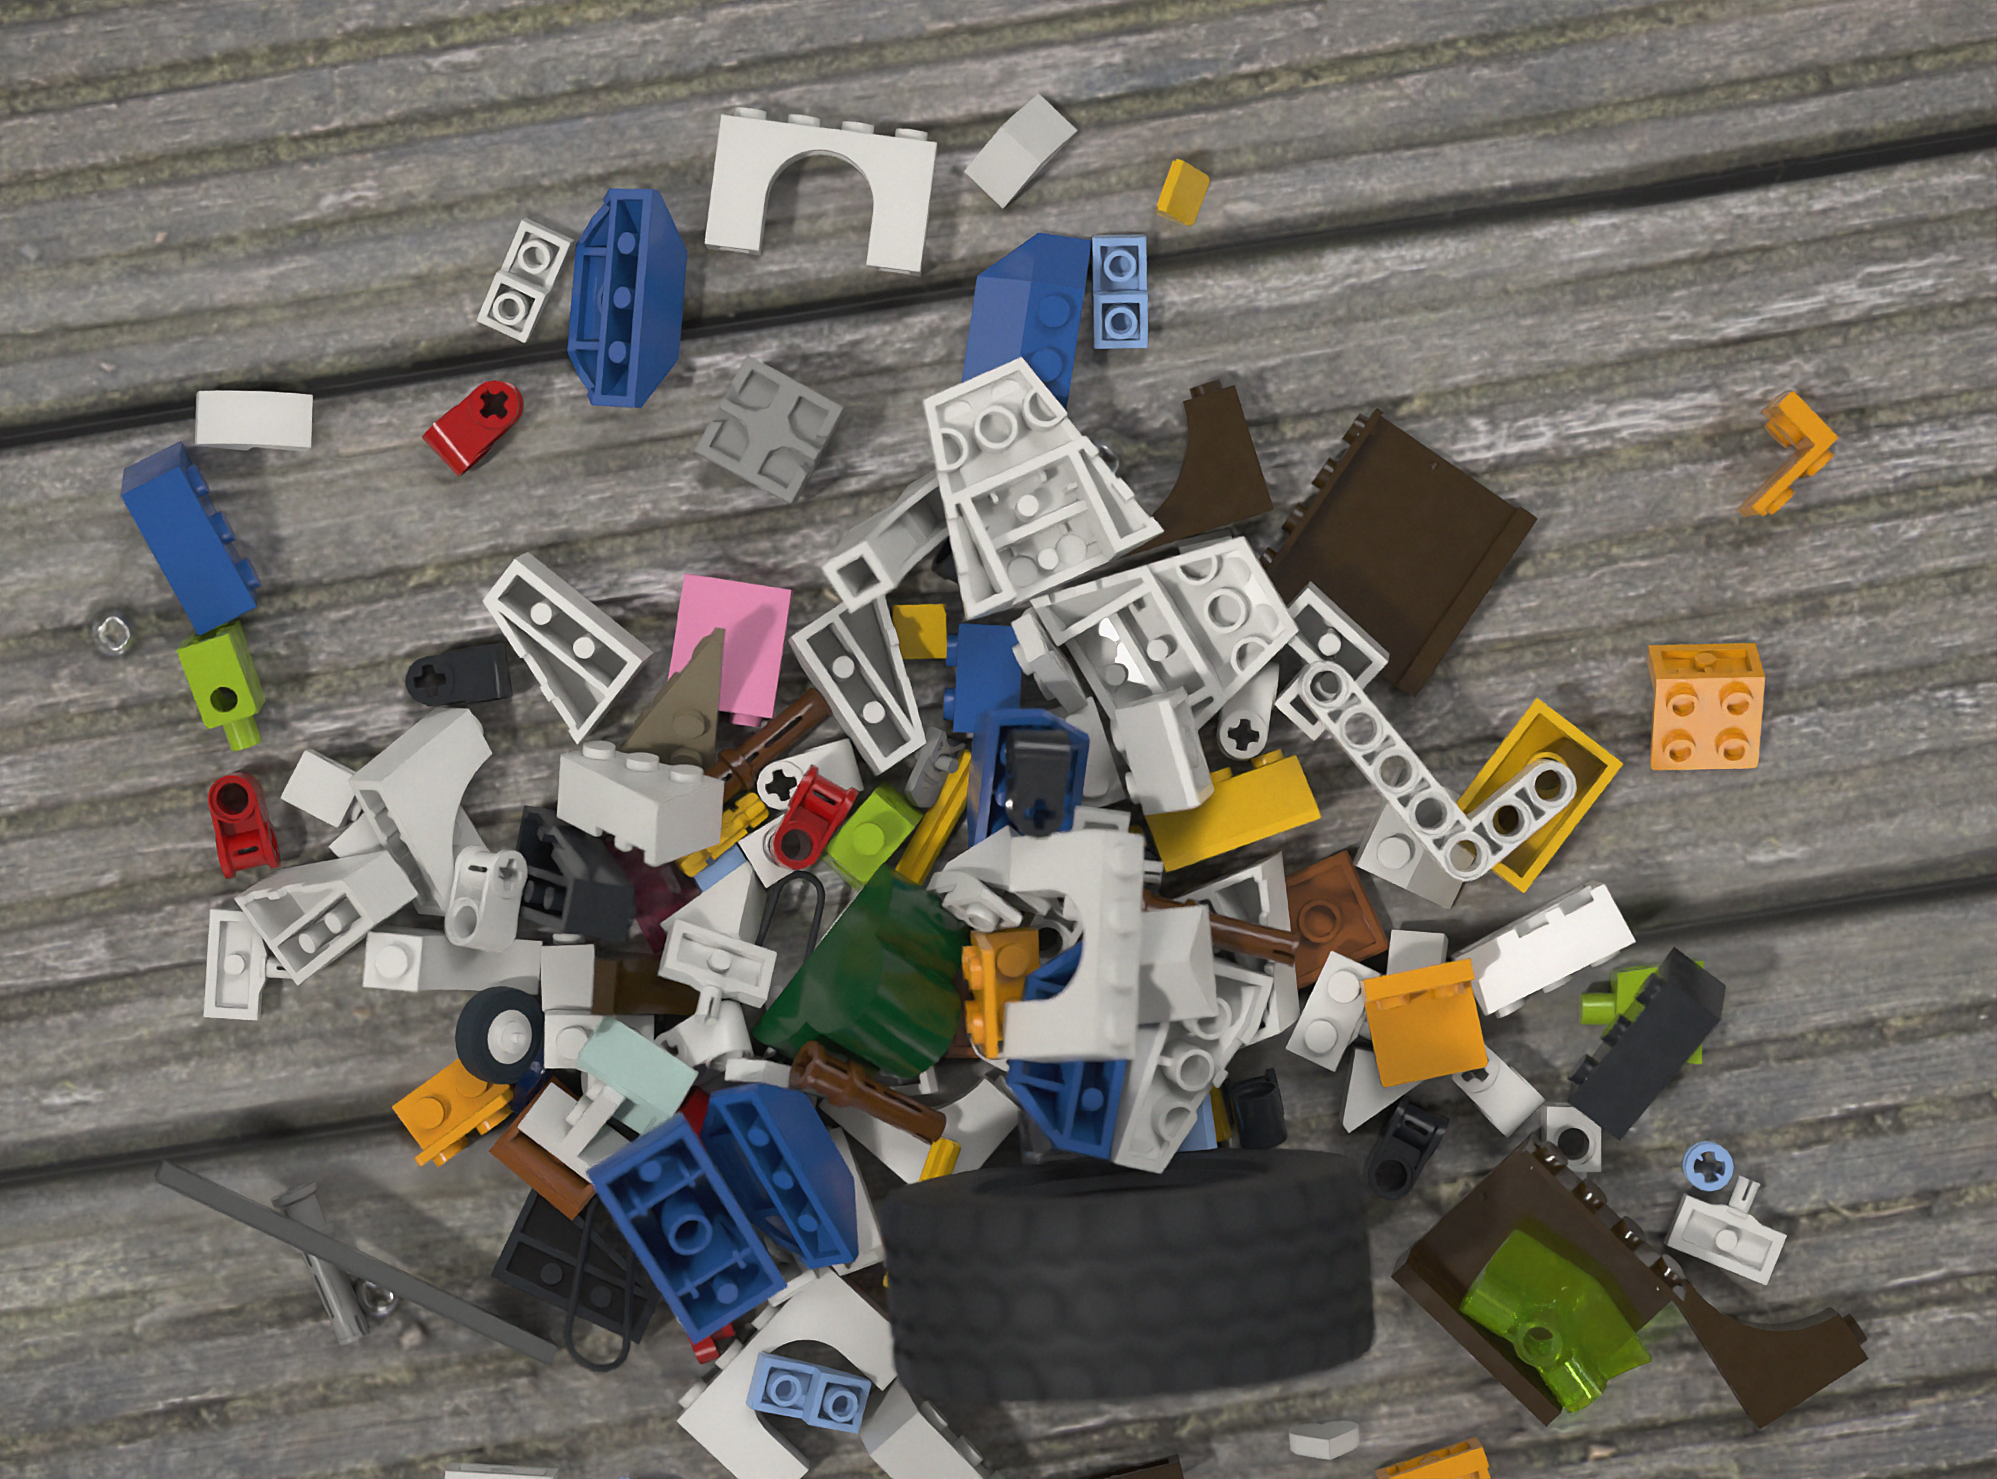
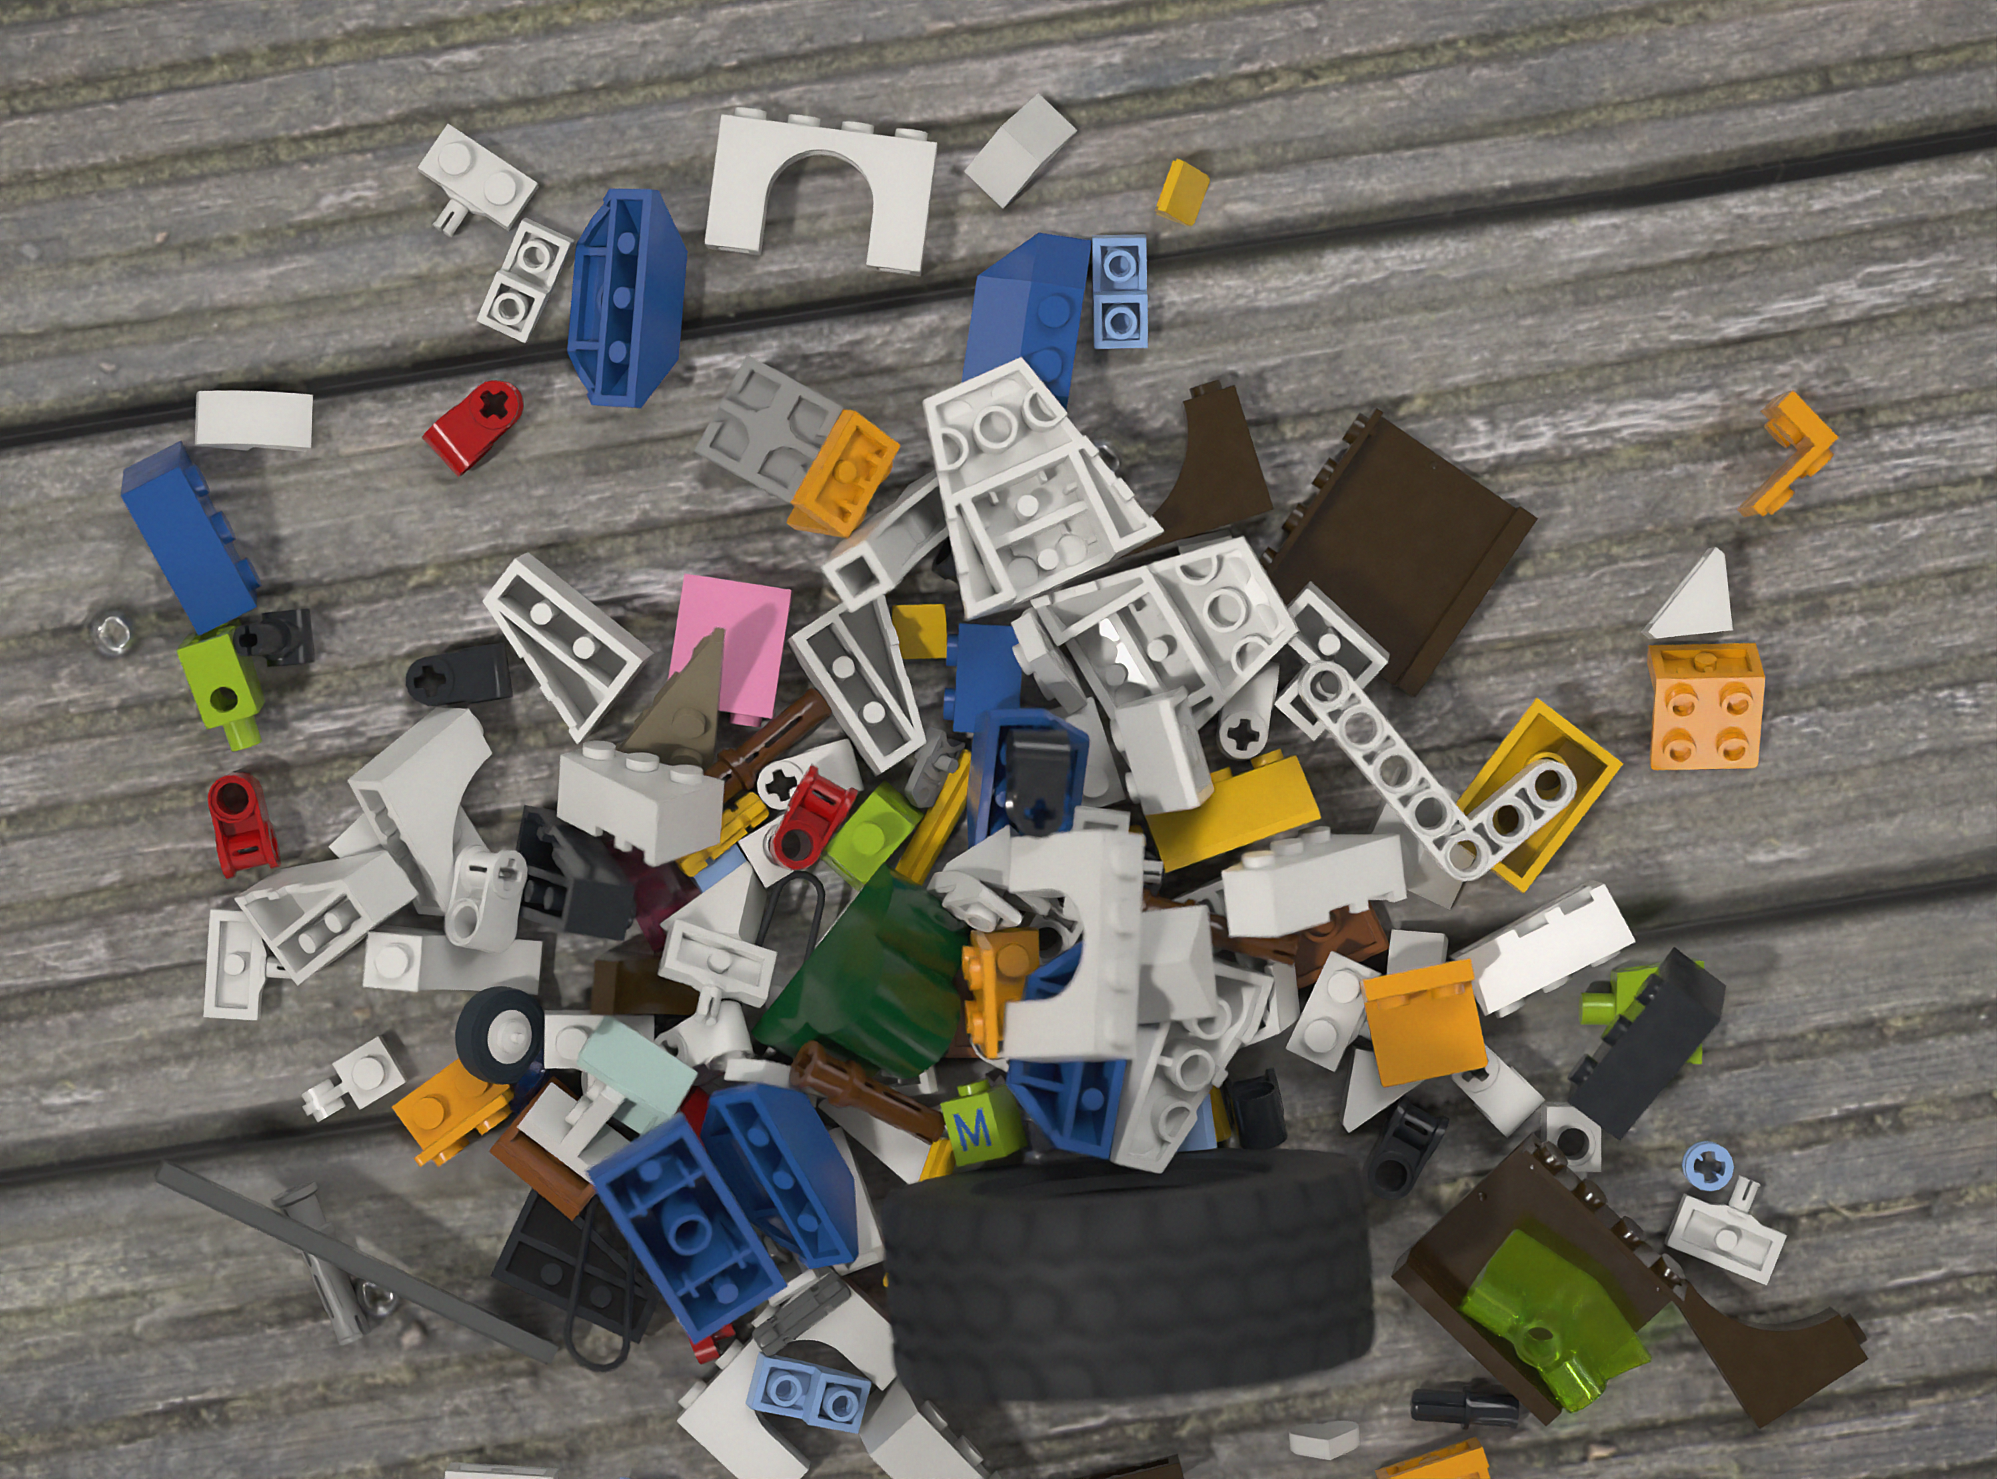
white brick [280,749,364,828] -> none
white brick [540,933,599,1011] -> none
none -> black pin [233,609,315,667]
none -> white plate [301,1035,408,1122]
none -> white plate [418,124,539,238]
none -> dark grey axle [752,1272,851,1356]
none -> light orange bracket [786,409,901,539]
none -> lime brick [940,1078,1028,1167]
none -> white wedge [1222,826,1407,937]
none -> black axle [1410,1386,1519,1430]
none -> white slope [1641,547,1733,639]

